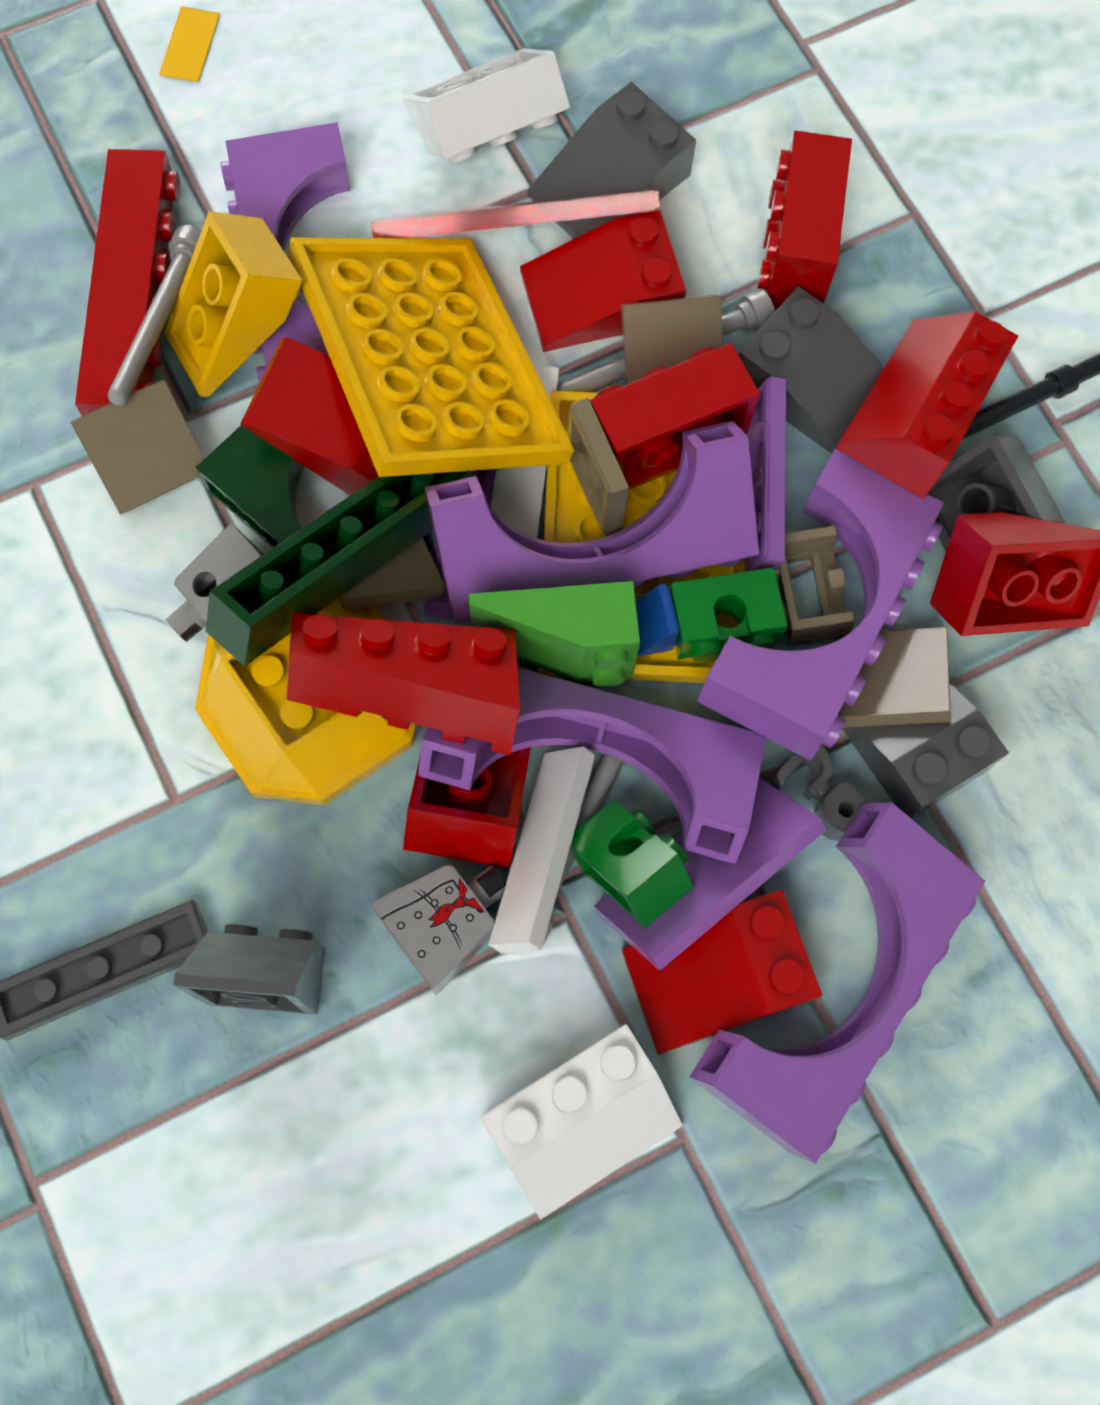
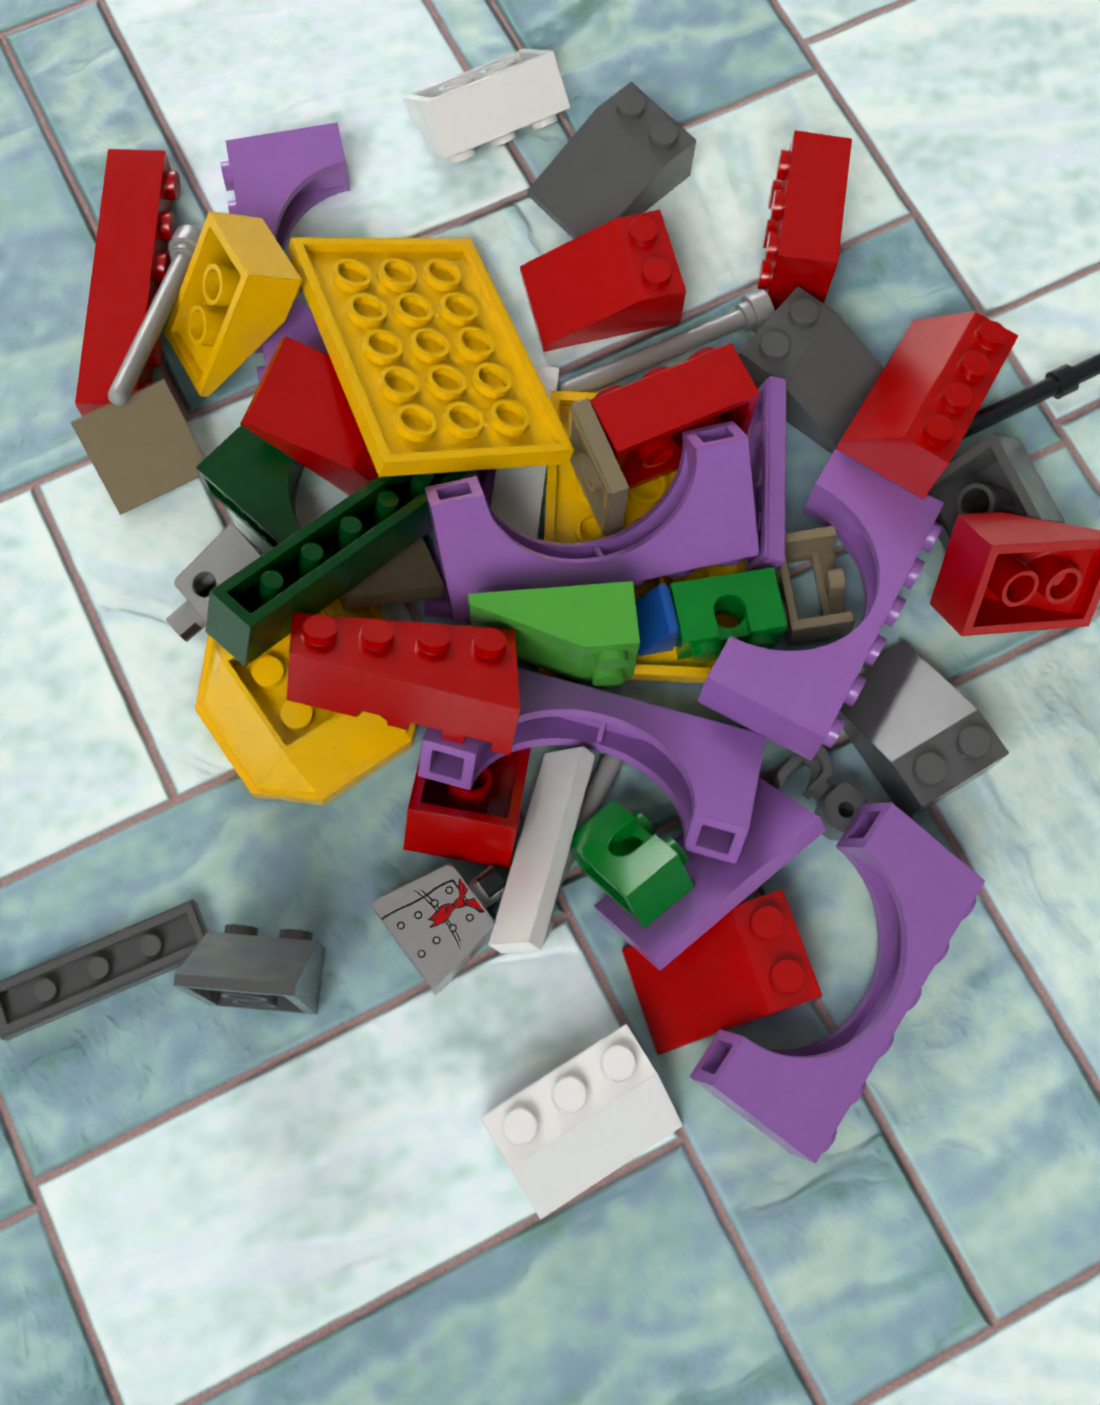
yellow sticker [159,6,220,82] -> none
clear red tile [371,187,660,238] -> none
dark tan tile [620,295,723,385] -> none
tile [840,627,951,728] -> none

